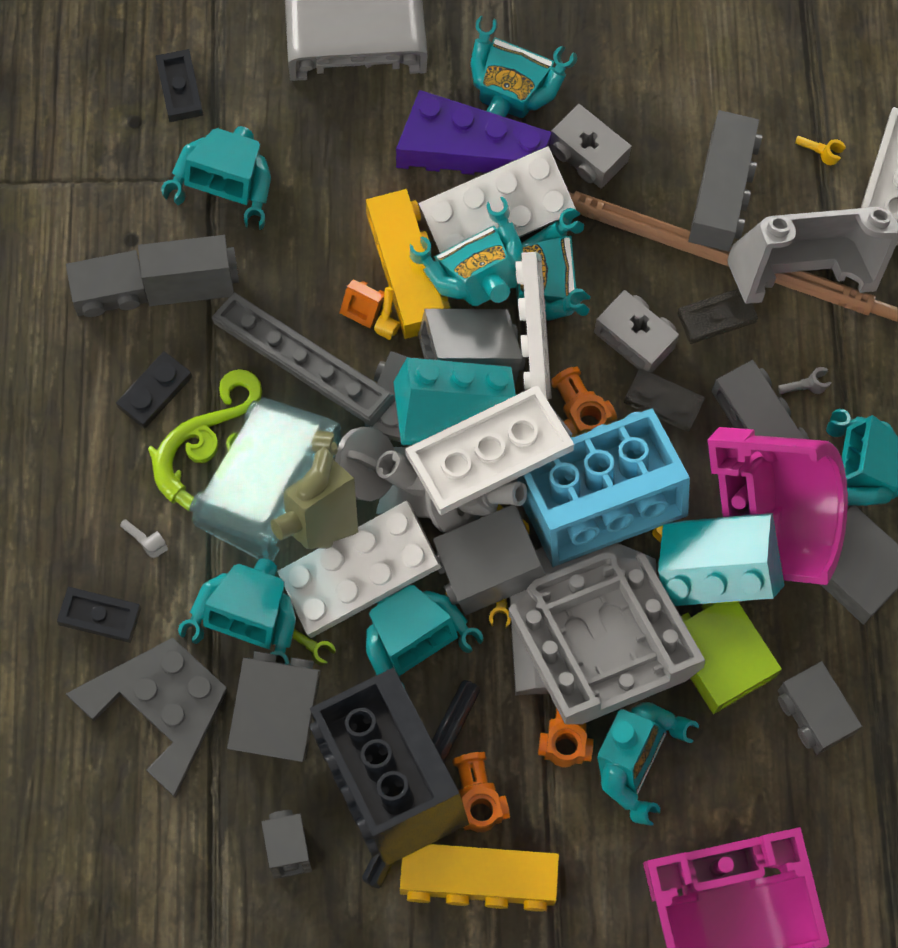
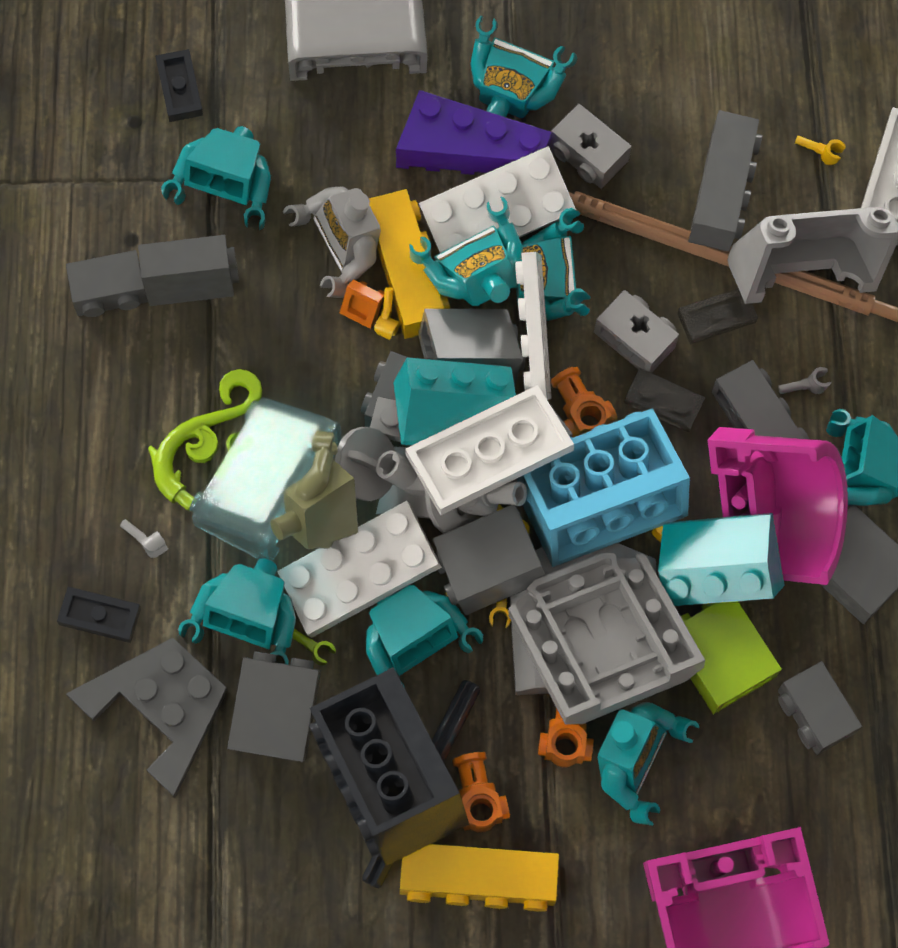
black plate [116,351,192,429] -> none
dark grey tile [211,292,395,427] -> none
dark grey brick [261,810,312,879] -> none
none -> light grey torso [283,187,381,298]

